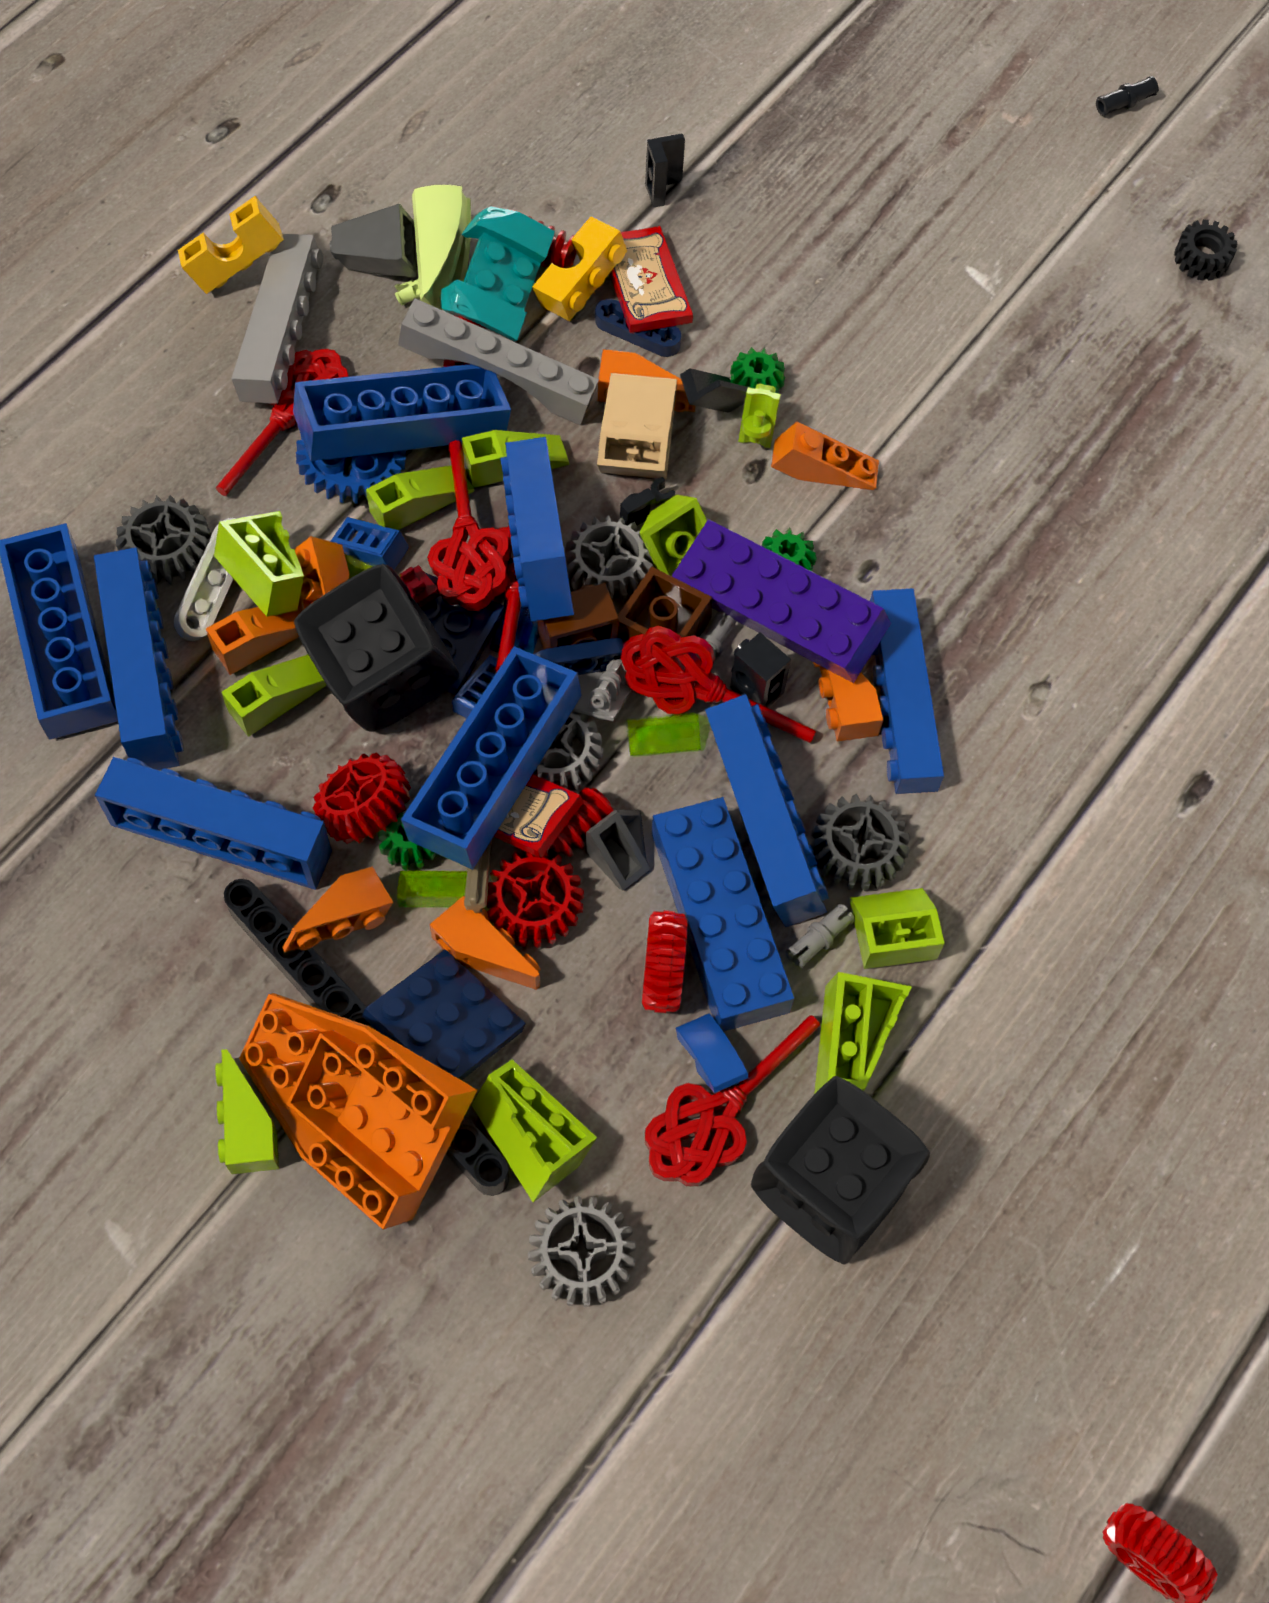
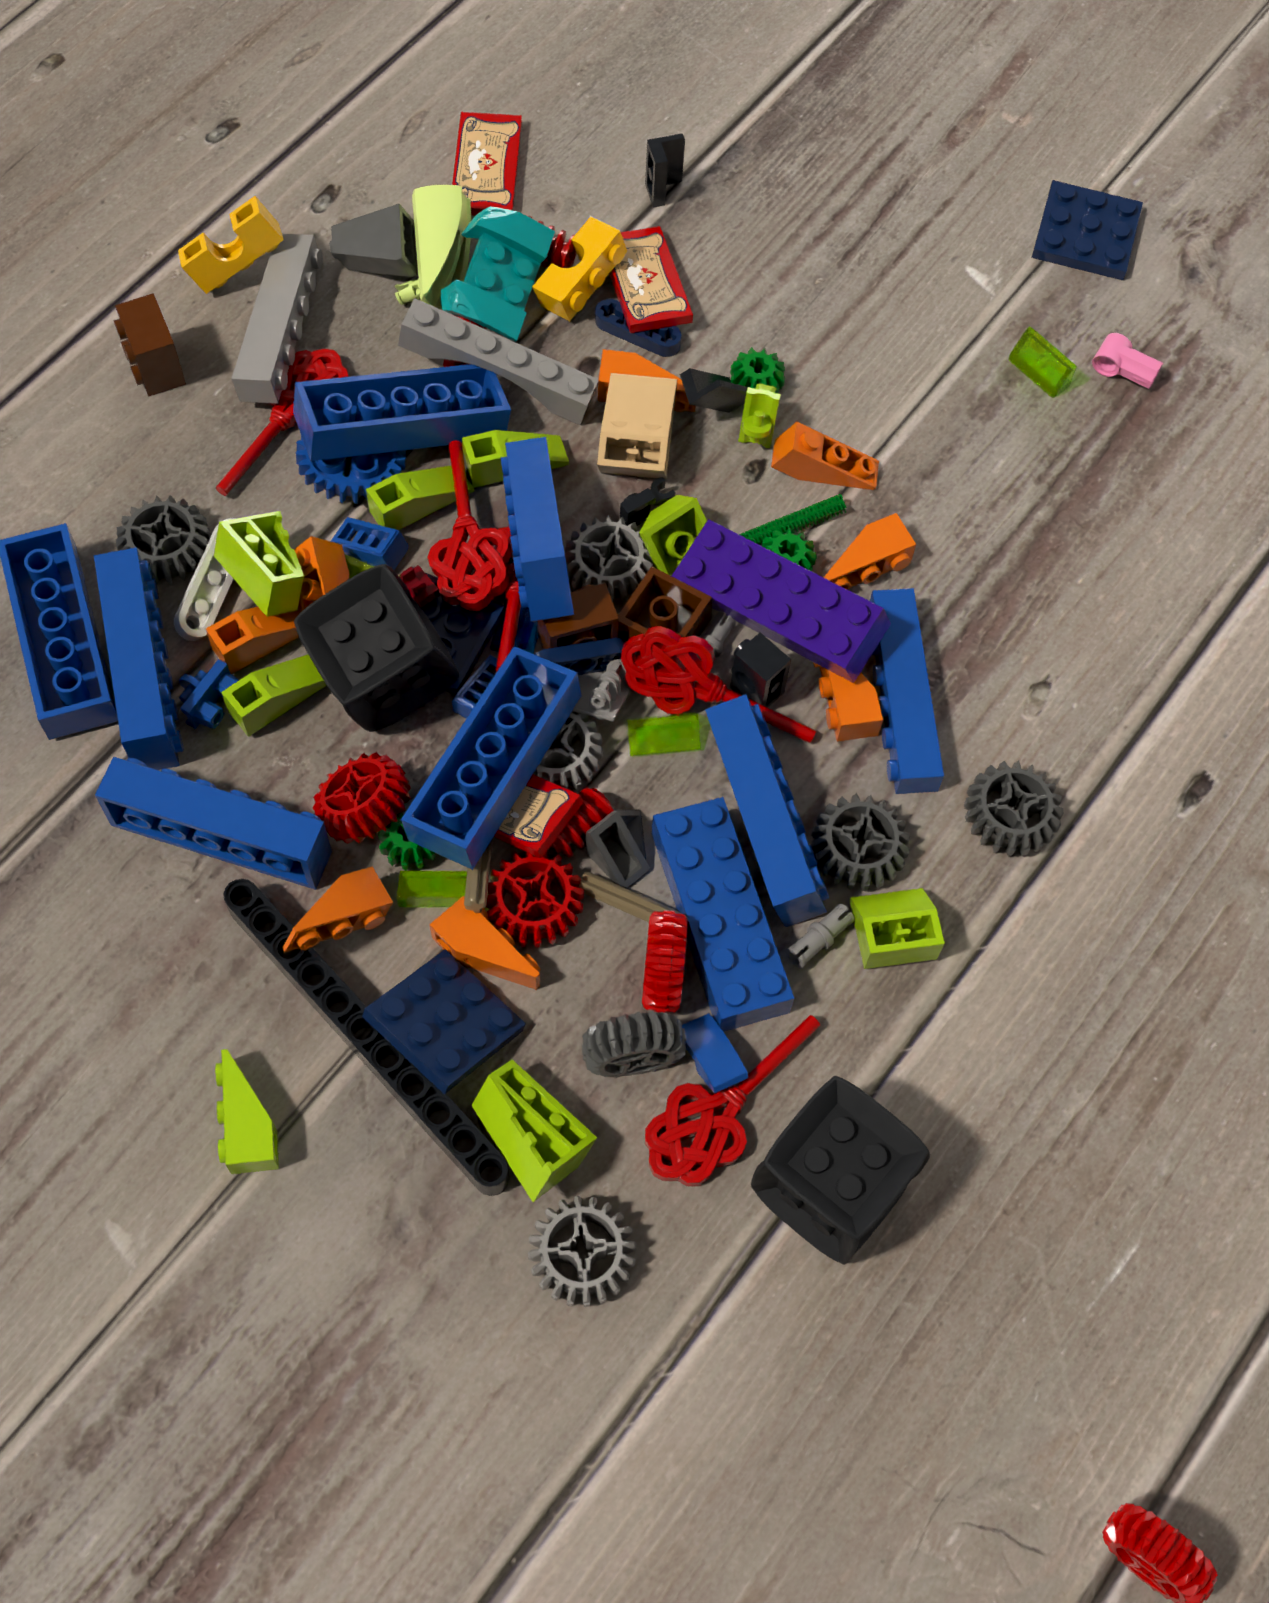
orange wedge [239,993,477,1229] -> none
lime wedge [814,972,912,1094] -> none
black pin [1096,76,1159,116] -> none
black tyre [1174,219,1238,281] -> none
none -> reddish brown brick [113,293,186,397]
none -> blue hips [179,659,239,729]
none -> tile [452,112,522,216]
none -> dark tan axle [578,872,681,922]
none -> dark grey gear [582,1011,686,1078]
none -> green axle [739,494,847,546]
none -> orange slope [824,513,916,590]
none -> dark grey gear [964,760,1064,857]
none -> clear neon green slope [1008,326,1077,398]
none -> dark blue plate [1031,180,1143,280]
none -> bright pink piece [1092,333,1163,389]

